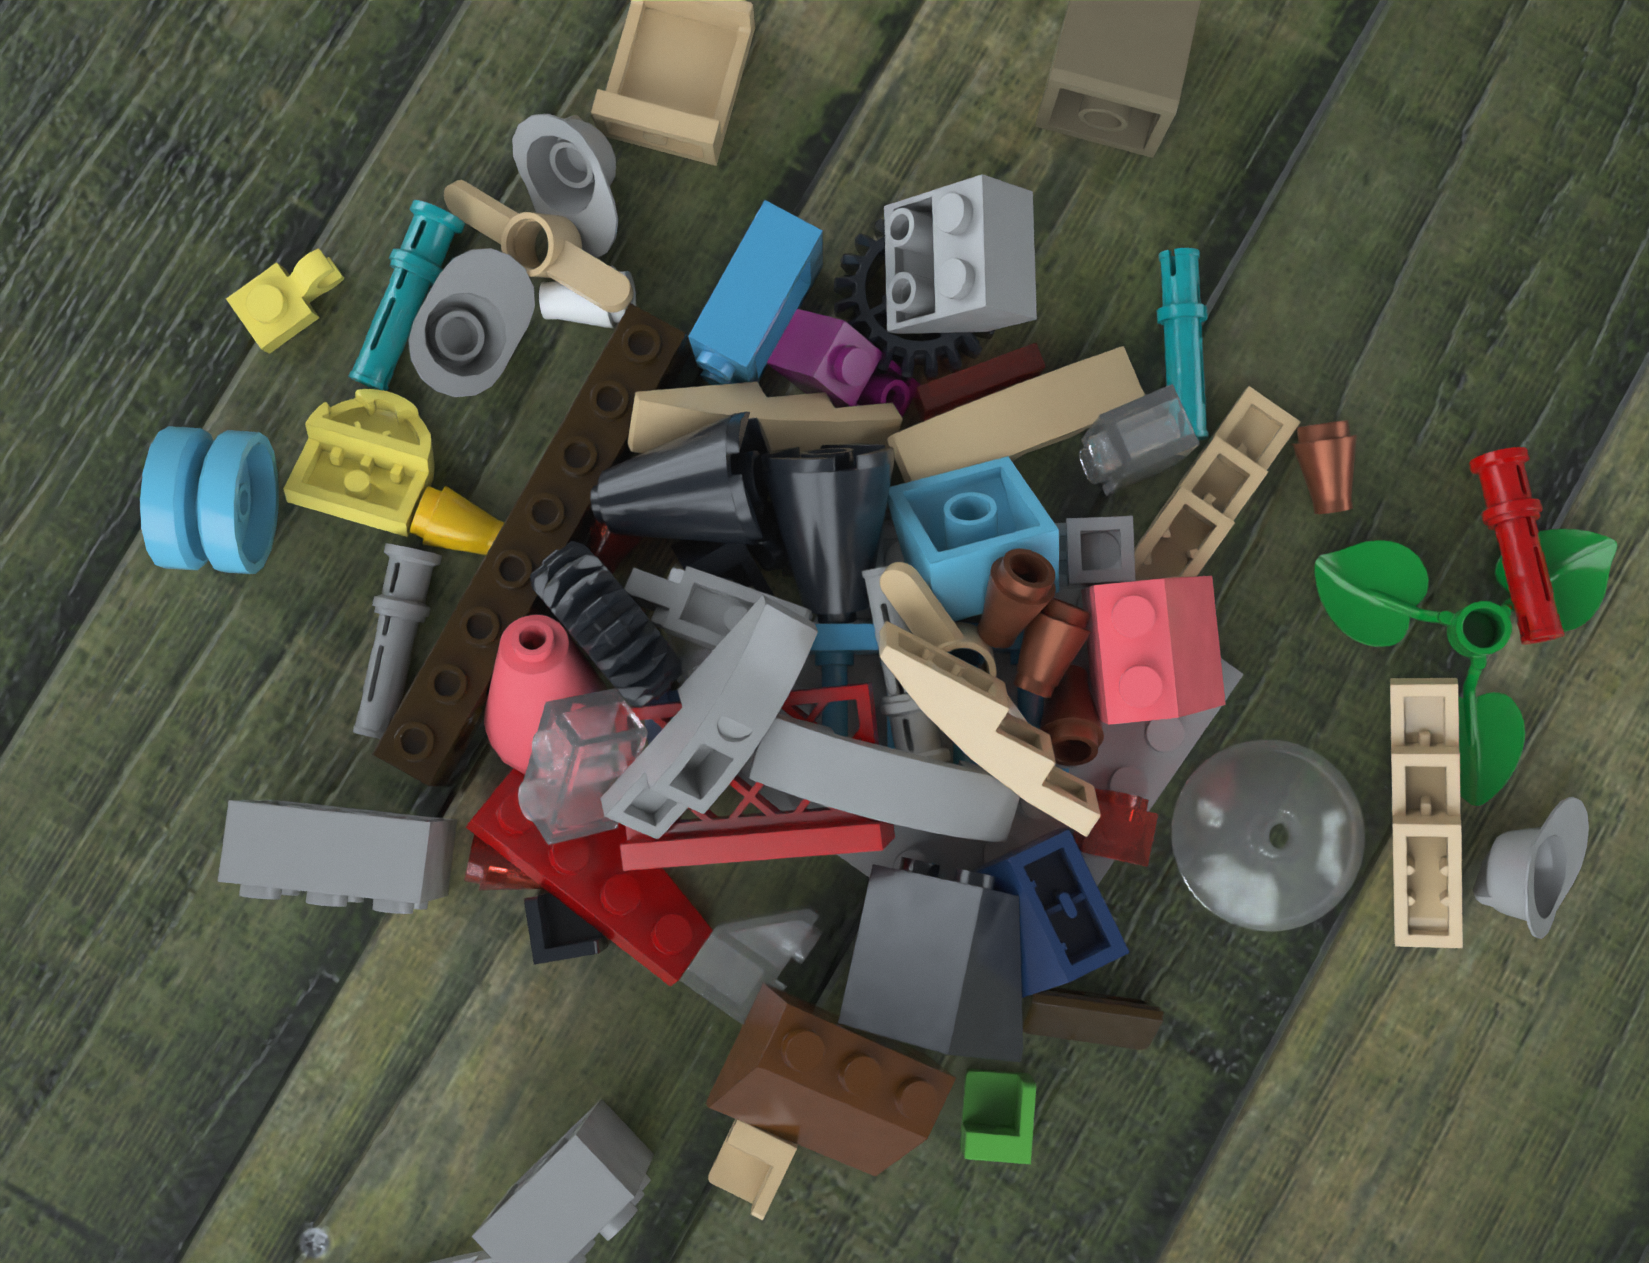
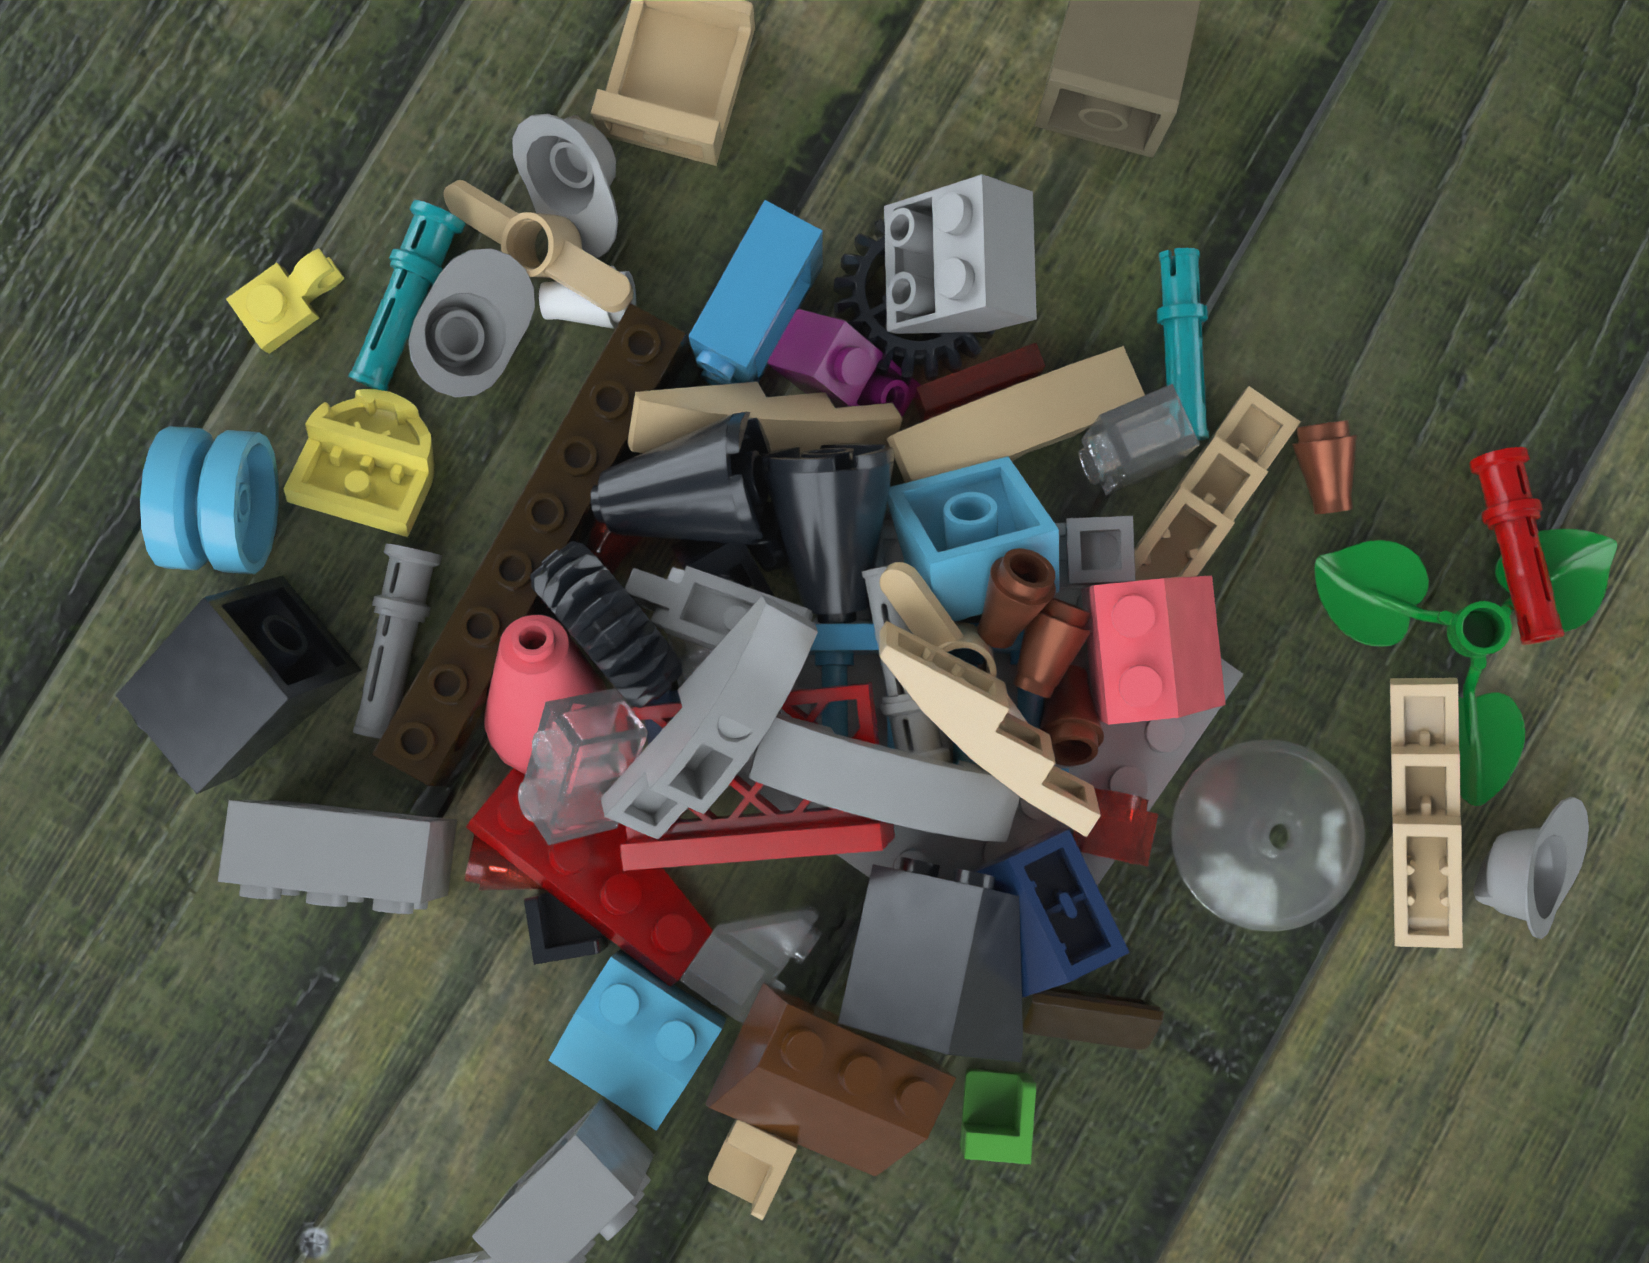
yellow cone [410,486,505,555] -> none
none -> black slope [115,575,362,794]
none -> medium azure slope [549,950,726,1130]

